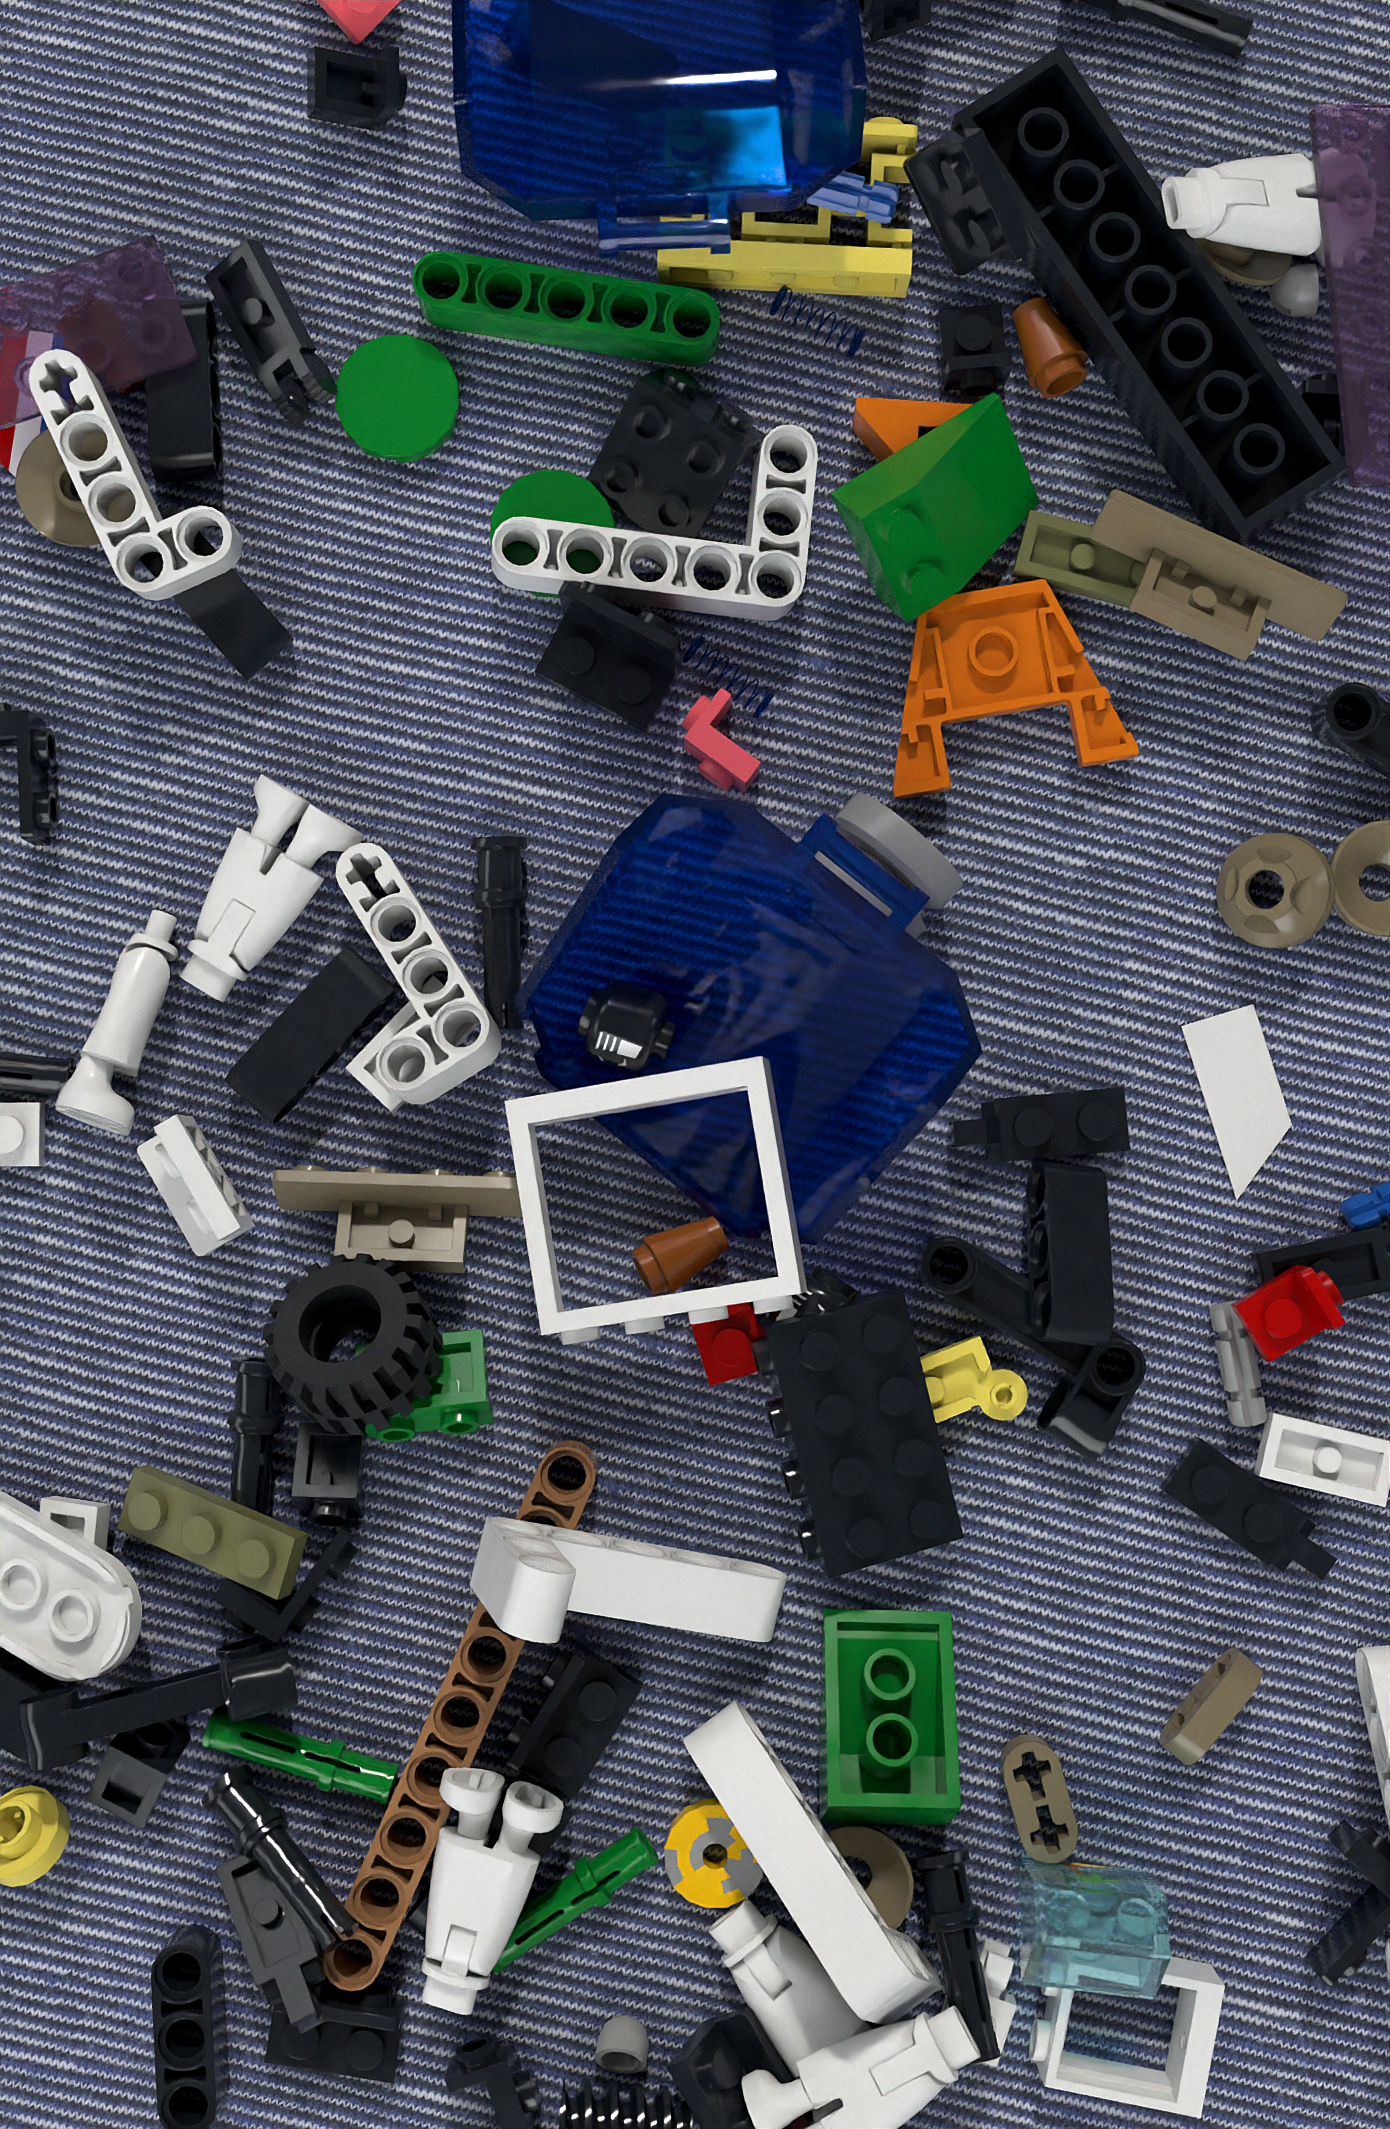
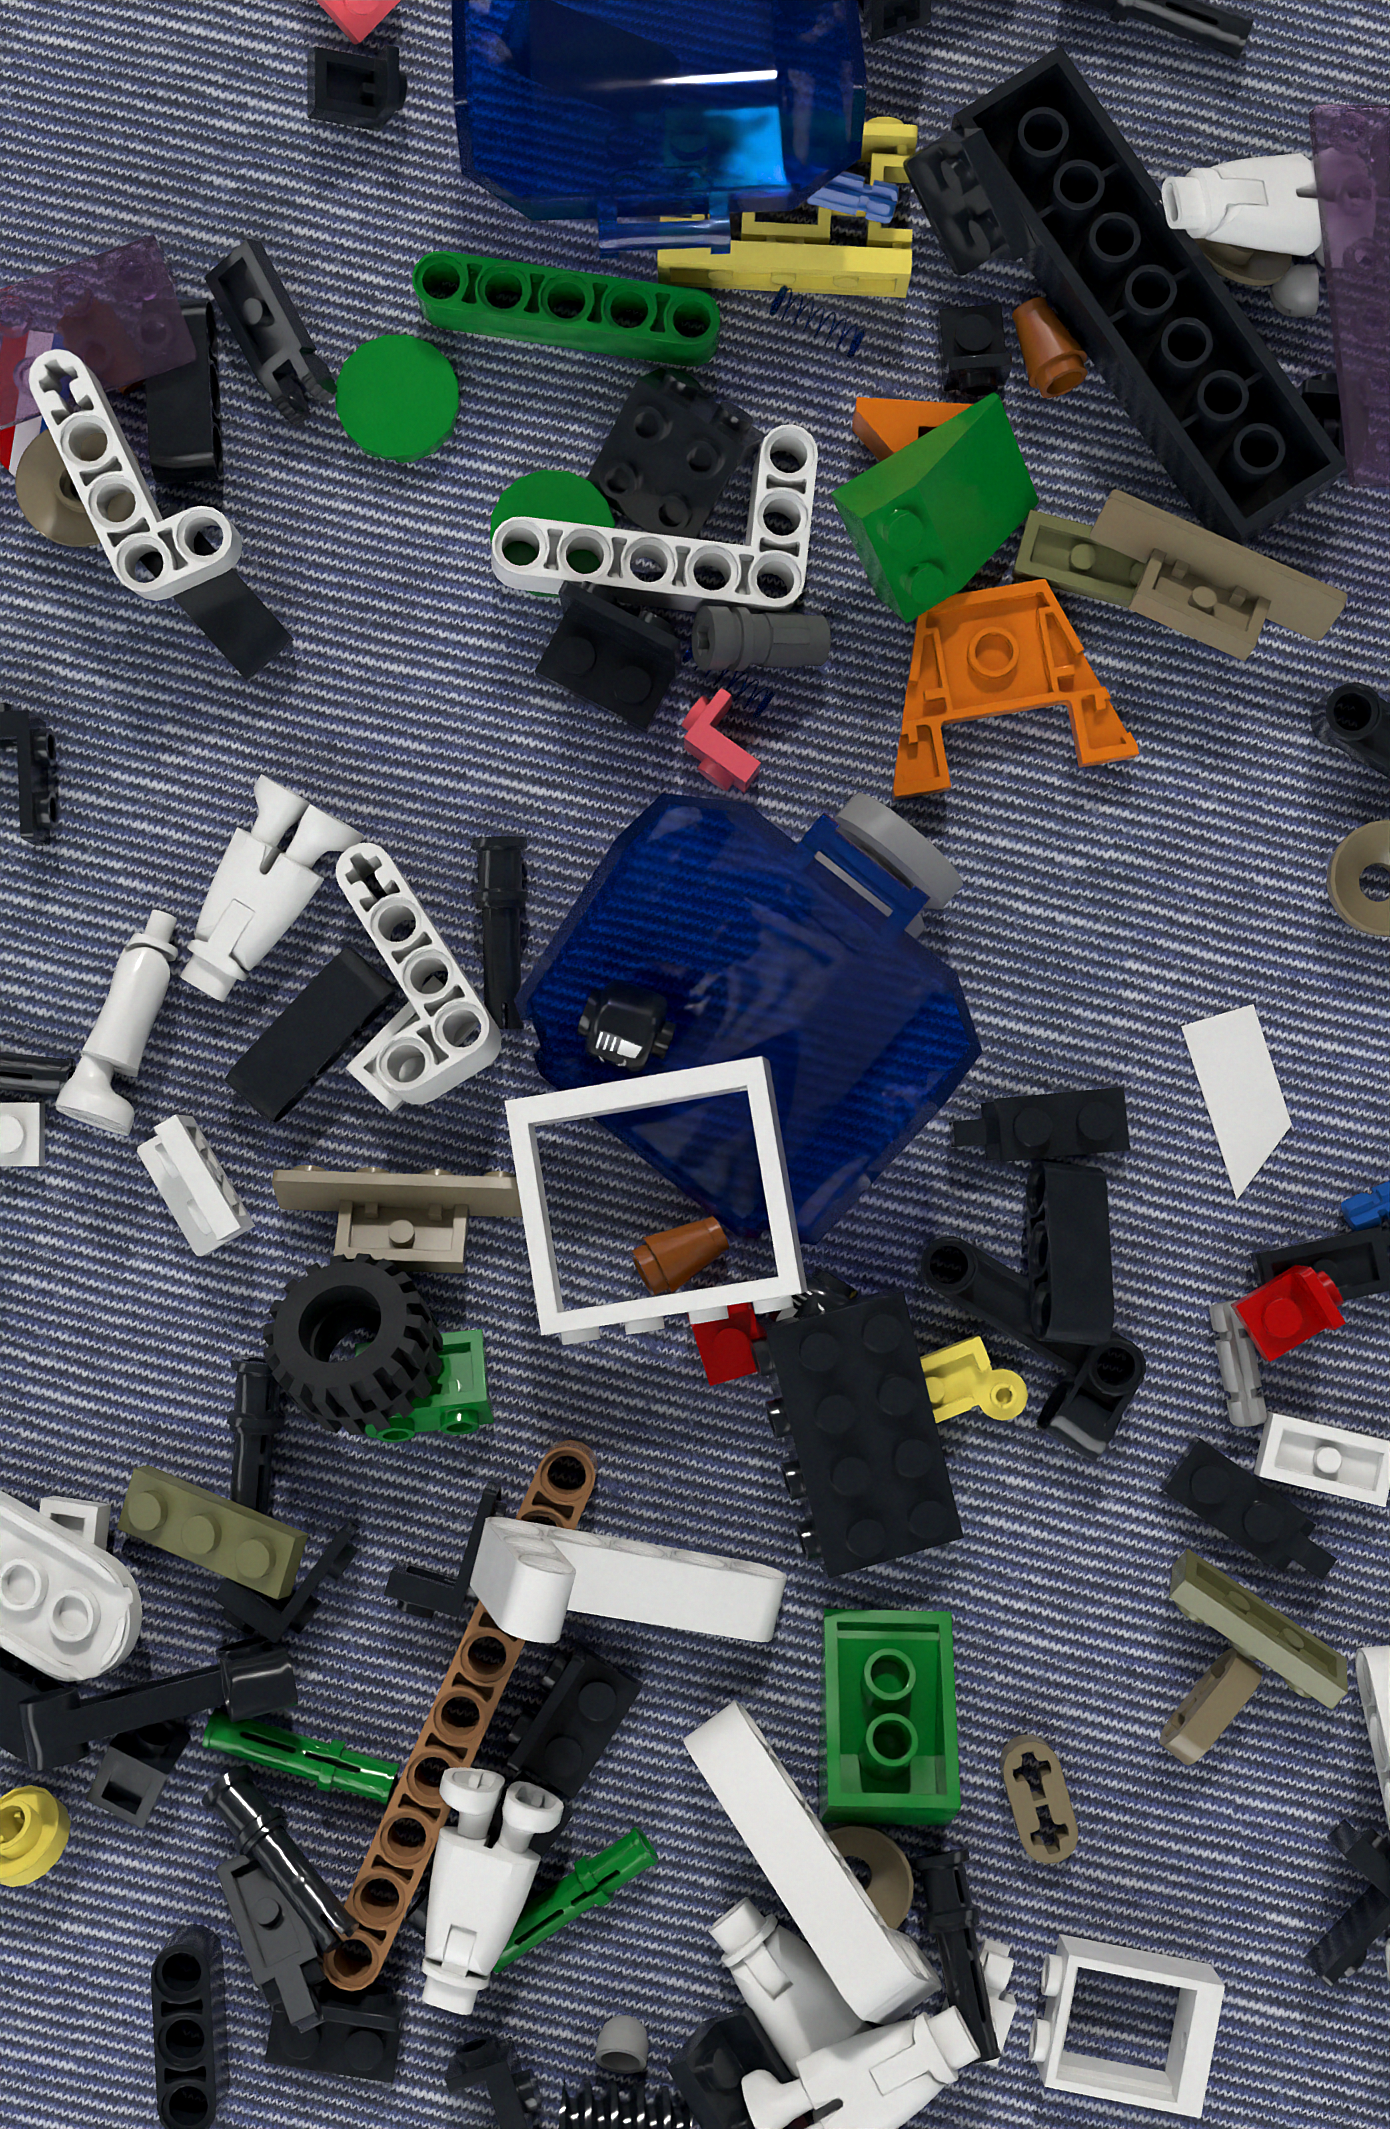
black bracket [291,1422,367,1526] -> none
yellow piece [664,1798,764,1908] -> none
clear light blue slope [1018,1856,1171,2000] -> none
dark tan piece [1216,833,1336,949] -> none
none -> black bracket [384,1481,508,1618]
none -> dark grey axle [692,606,831,671]
none -> olive plate [1169,1548,1348,1710]

